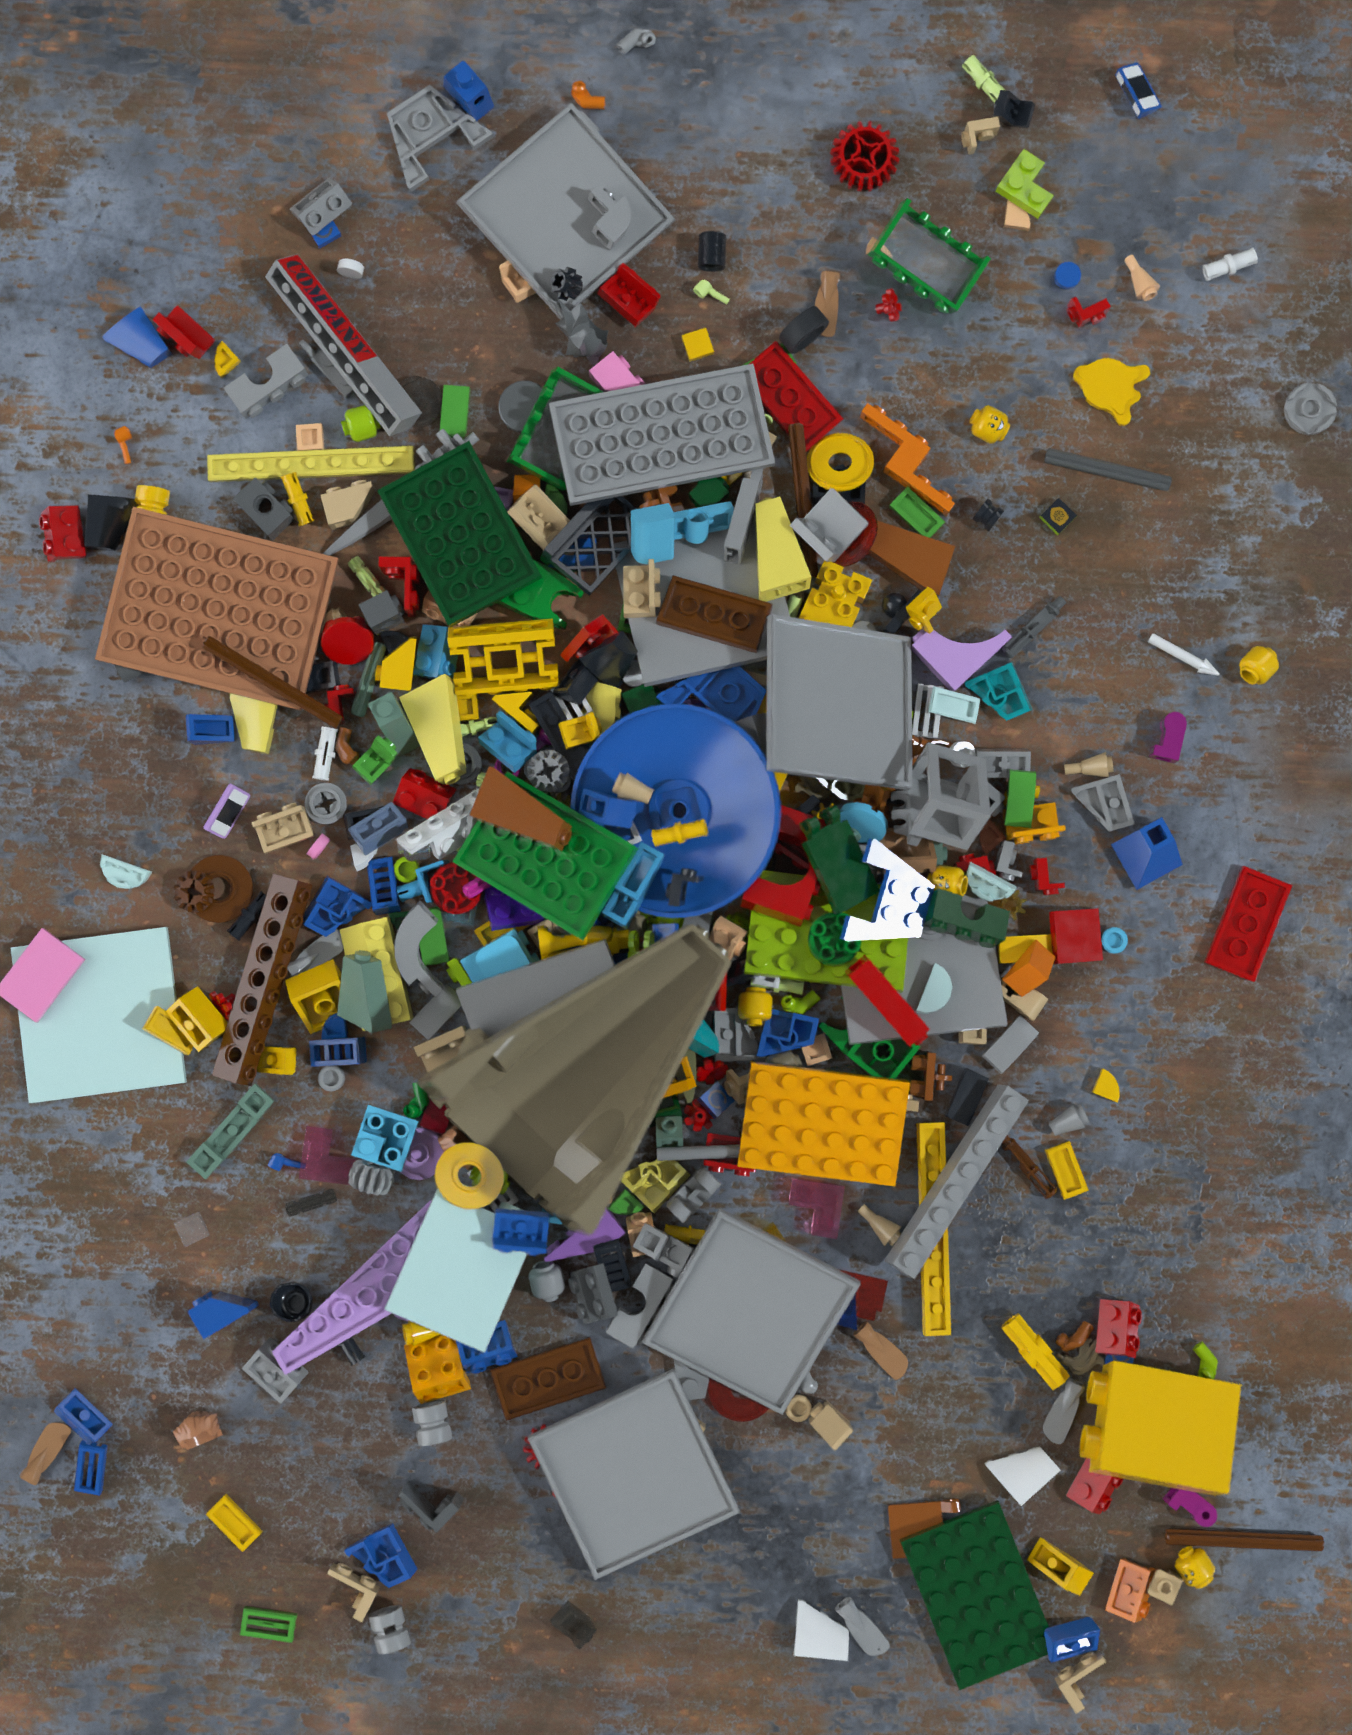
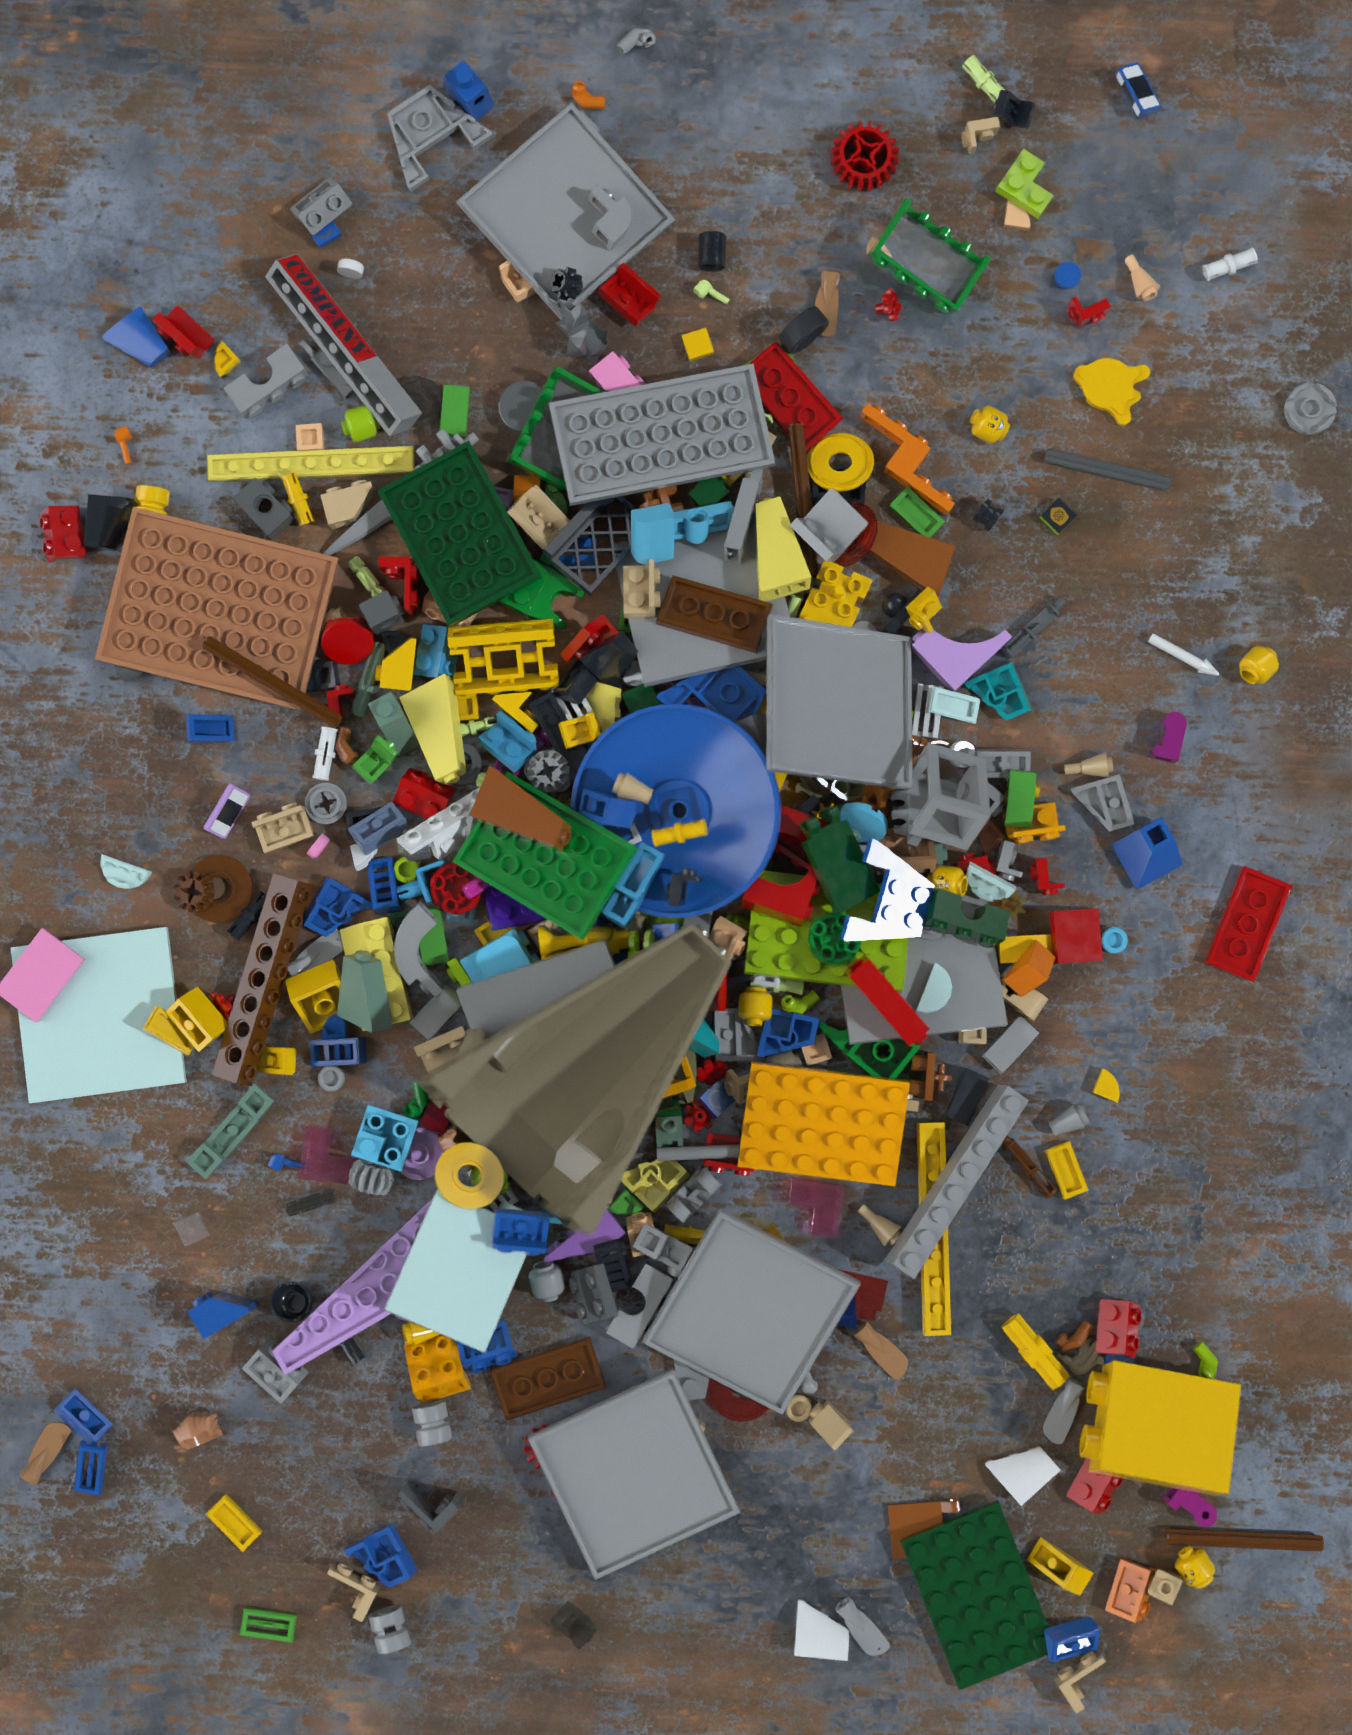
light yellow slope [230,693,278,755] -> none

